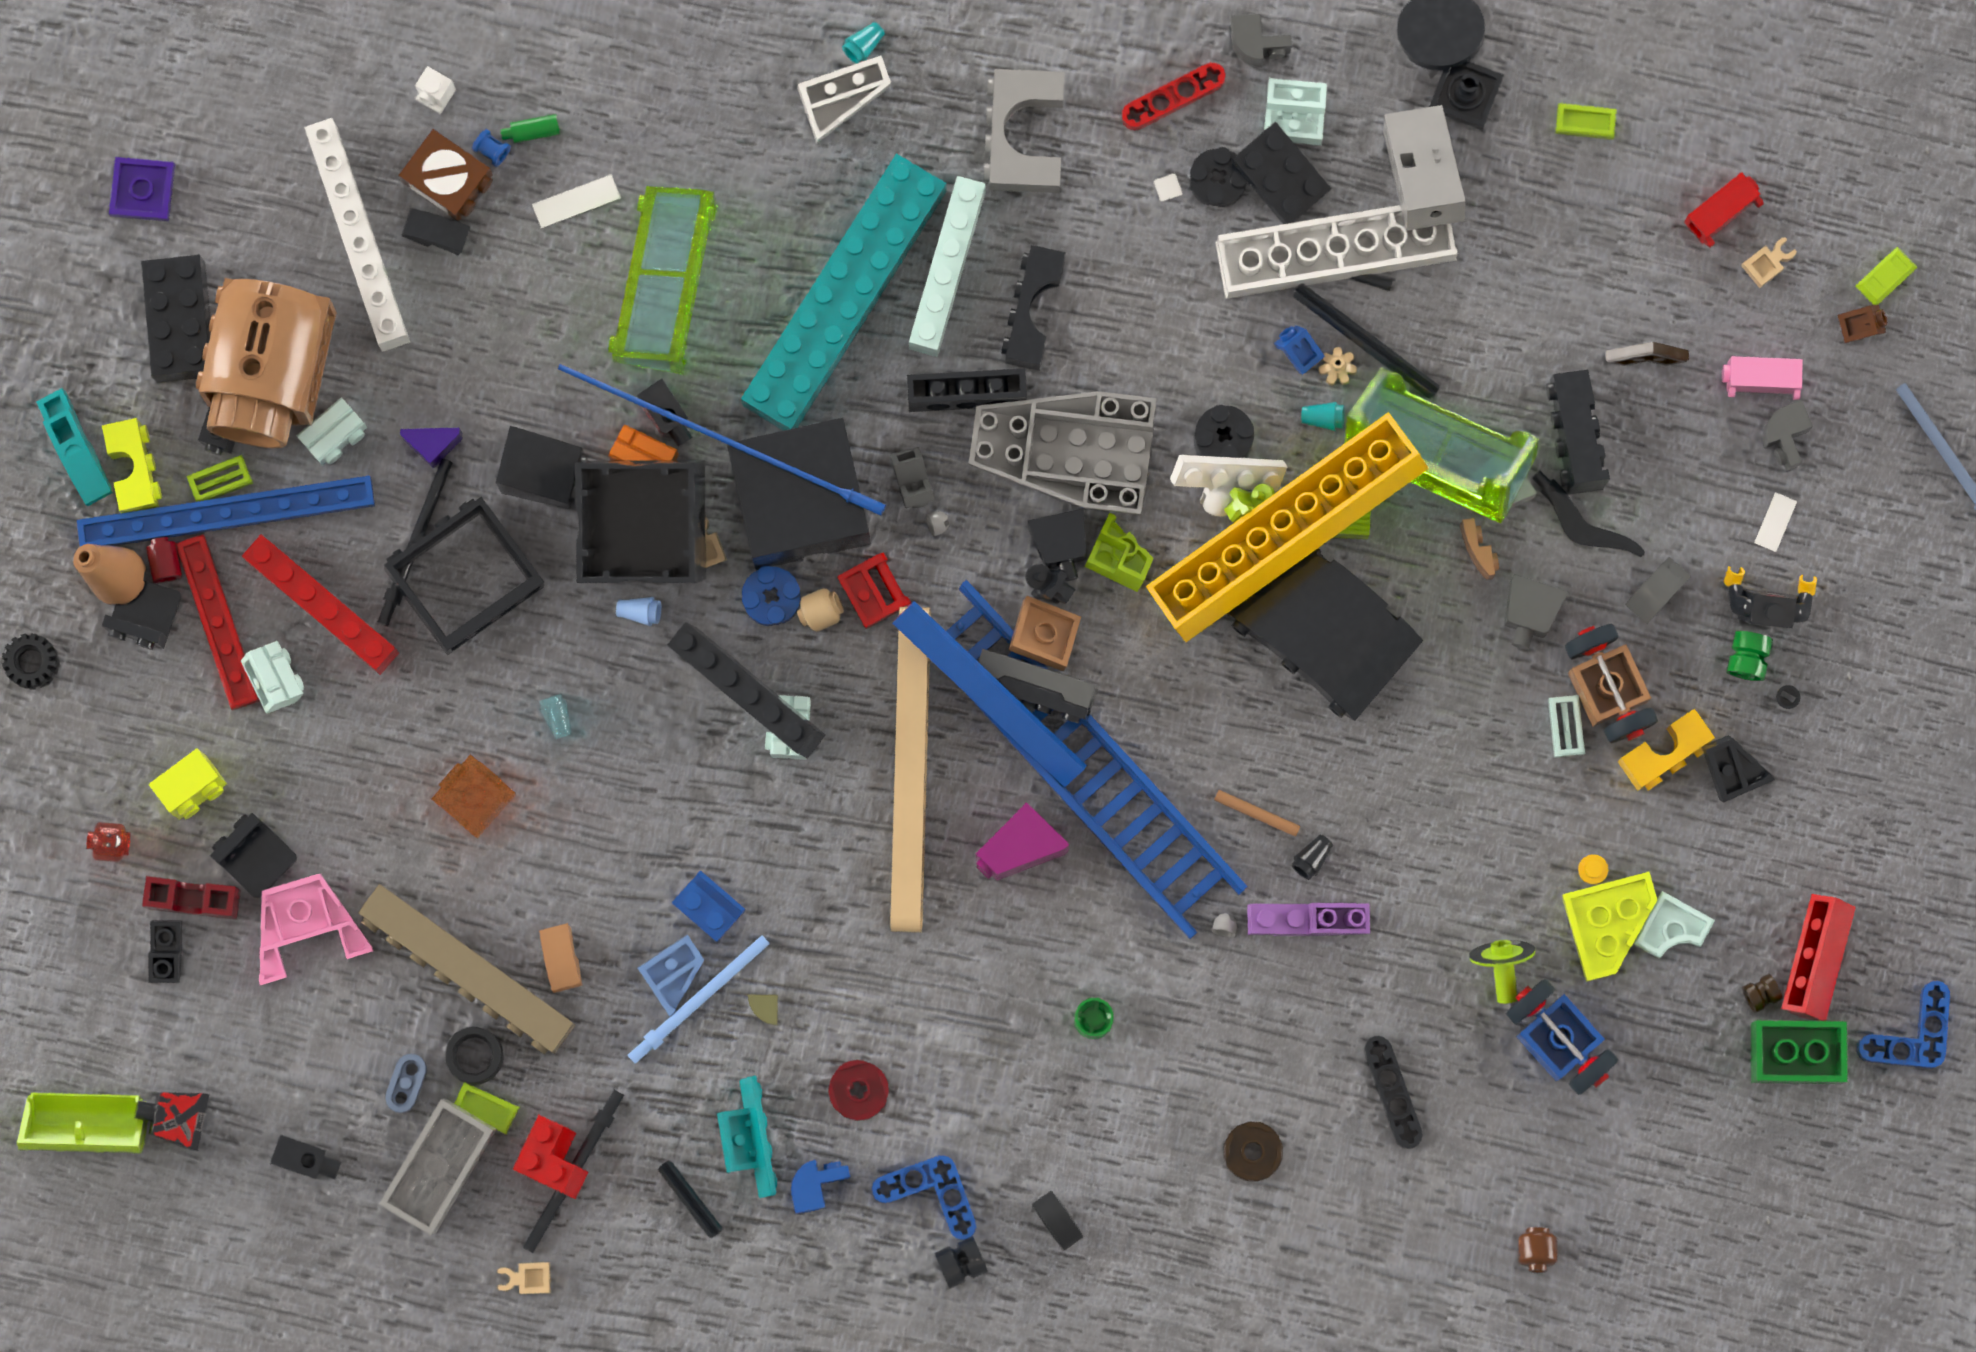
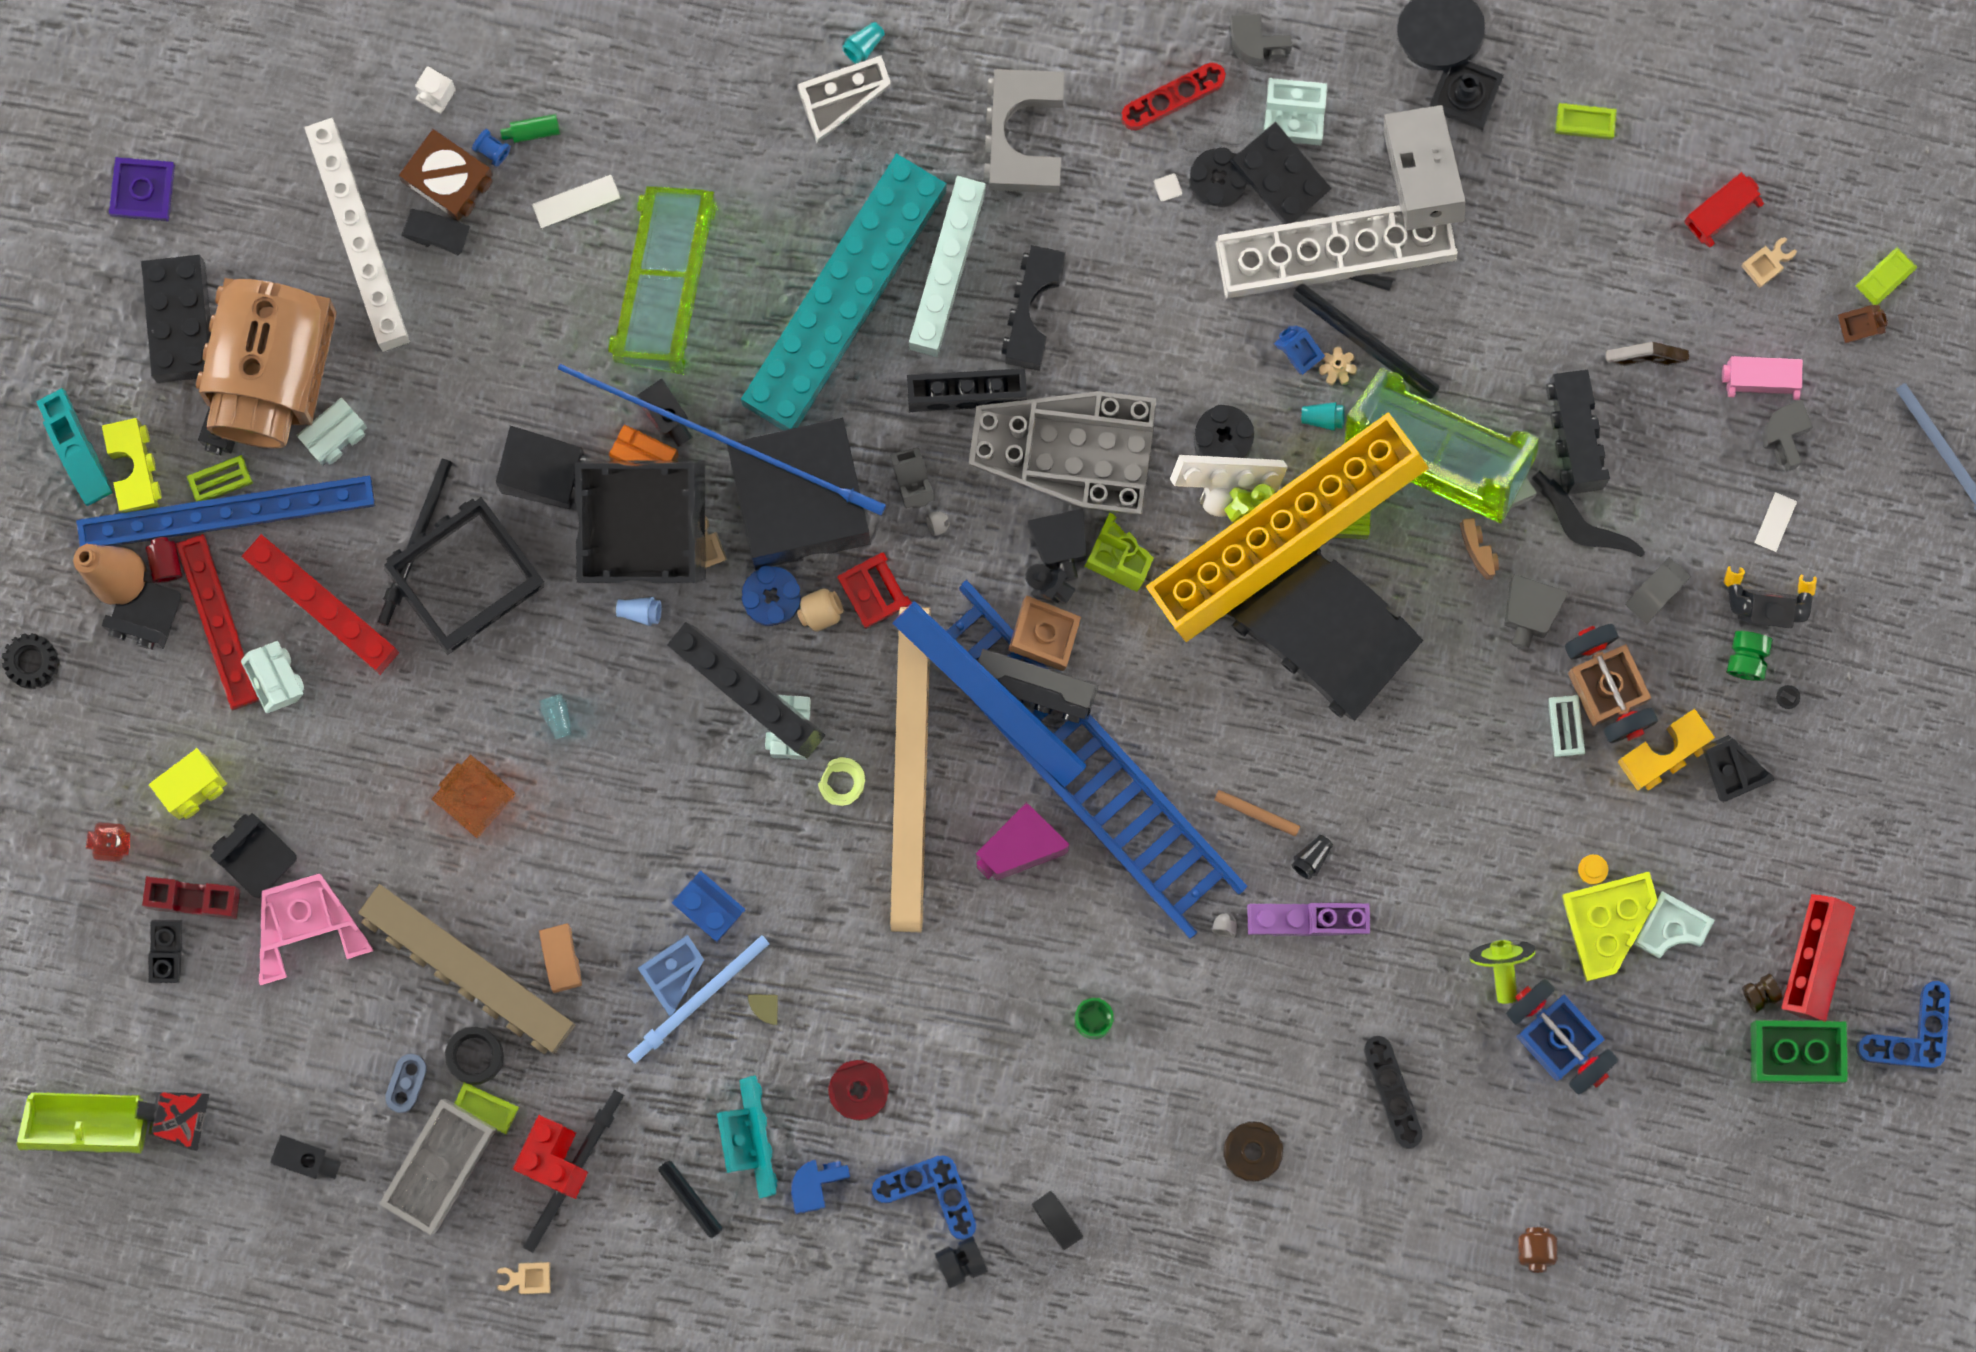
dark purple slope [400,428,463,469] -> none
none -> yellowish green piece [818,757,865,806]

